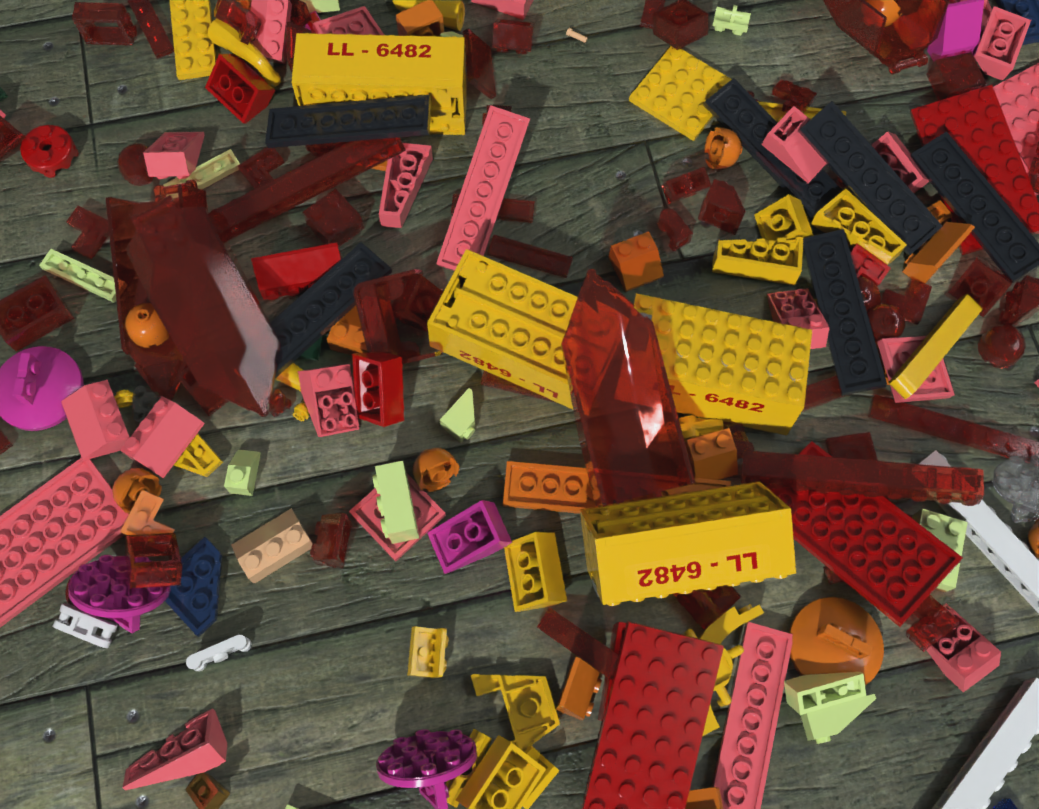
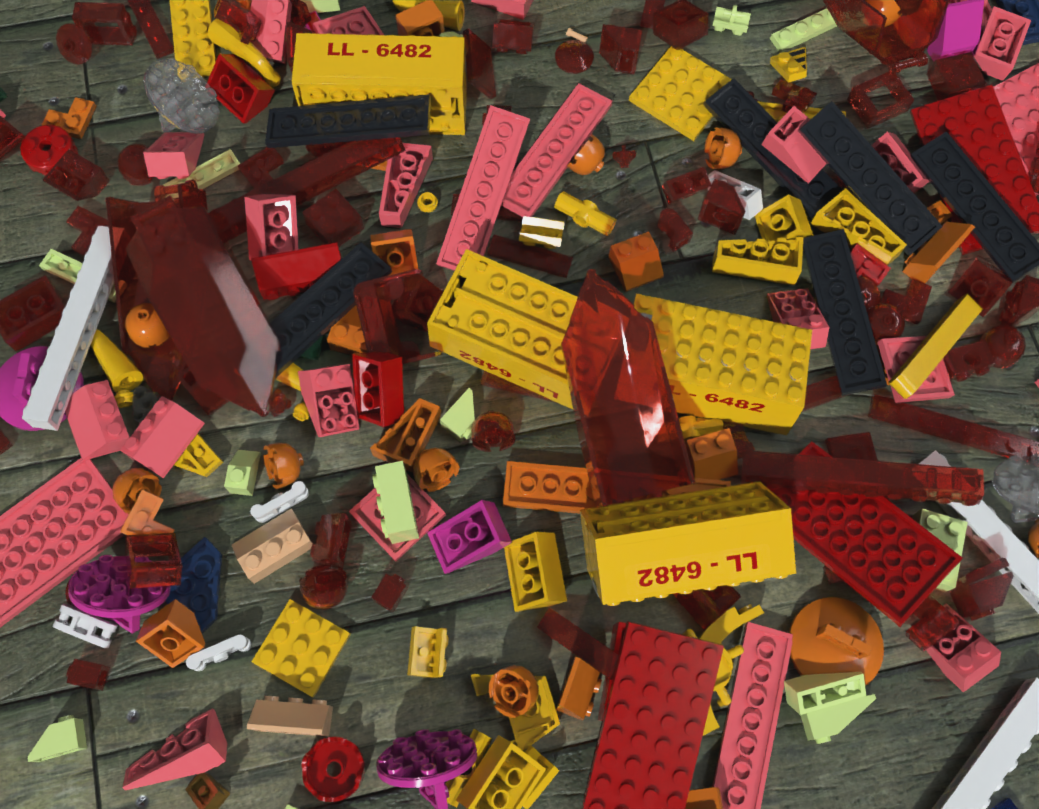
none -> white brick [22,226,130,431]
none -> yellowish green slope [28,715,87,762]
none -> orange plate [41,97,97,139]
none -> clear red slope [43,149,110,201]
none -> clear red dish [56,23,92,64]
none -> clear red brick [66,659,110,691]
none -> yellow animal [90,329,143,393]
none -> orange slope [136,599,206,668]
none -> clear bracket [143,58,220,134]
none -> coral slope [244,194,299,260]
none -> light nougat slope [247,696,333,737]
none -> white plate [250,481,309,523]
none -> yellow plate [251,599,351,698]
none -> orange cylinder [263,442,304,489]
none -> clear red cylinder [299,565,348,610]
none -> red plate [301,737,365,802]
none -> orange slope [370,229,420,282]
none -> orange wedge [370,398,441,473]
none -> clear red brick [371,574,408,613]
none -> yellow plate [417,192,438,213]
none -> clear red cylinder [471,411,515,452]
none -> orange cylinder [489,665,539,718]
none -> coral plate [501,83,612,218]
none -> yellow bracket [519,216,564,249]
none -> yellow piece [554,191,617,236]
none -> clear red dish [555,40,594,74]
none -> orange cylinder [567,133,605,175]
none -> clear red slope [599,24,642,74]
none -> clear red piece [612,145,636,168]
none -> white slope [701,170,763,220]
none -> yellowish green plate [770,5,846,53]
none -> yellow wing [770,47,807,83]
none -> clear red window [847,70,914,129]
none -> clear red brick [943,340,996,382]
none -> clear red tile [950,557,1009,592]
none -> clear red slope [950,571,1014,621]

